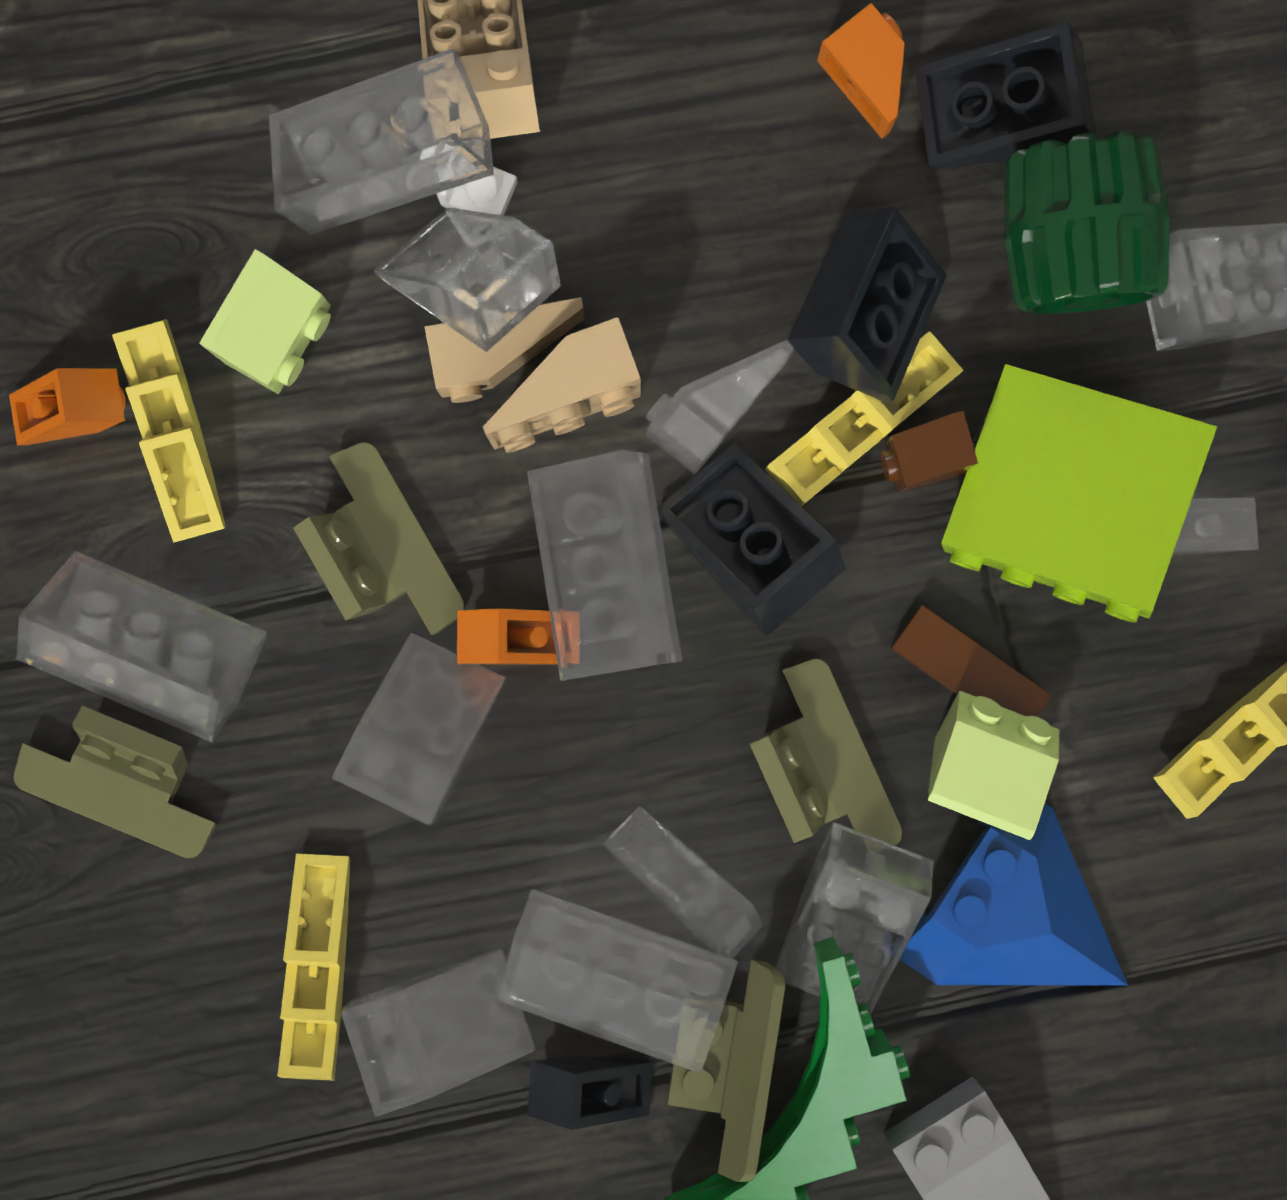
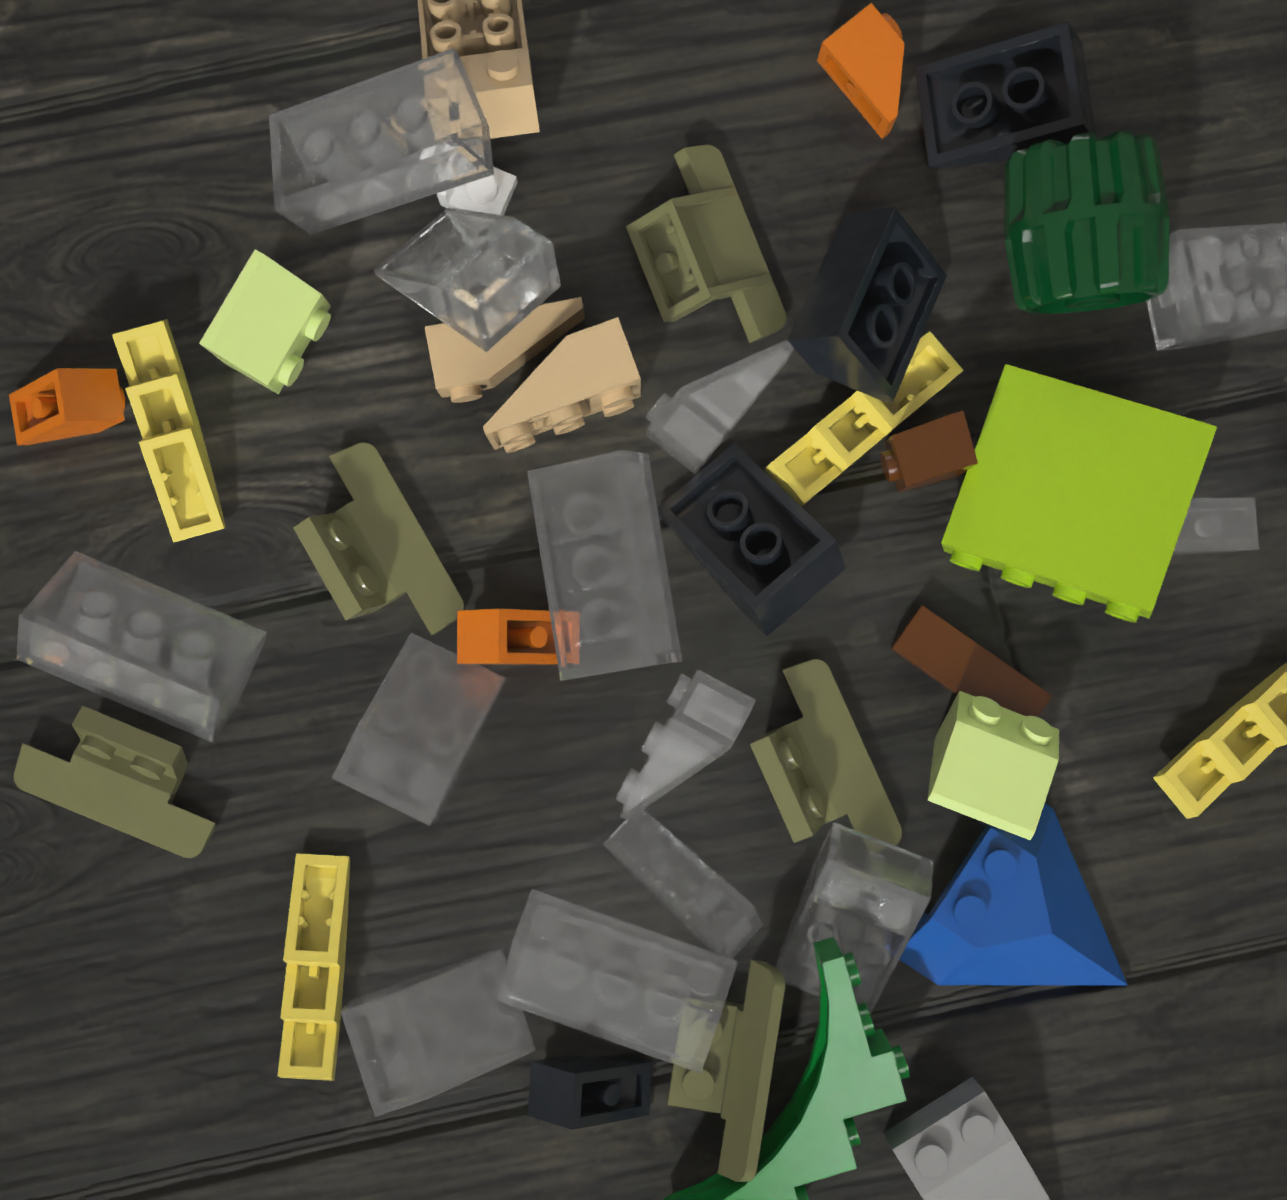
none -> clear slope [615,669,756,820]
none -> olive plate [626,144,787,343]

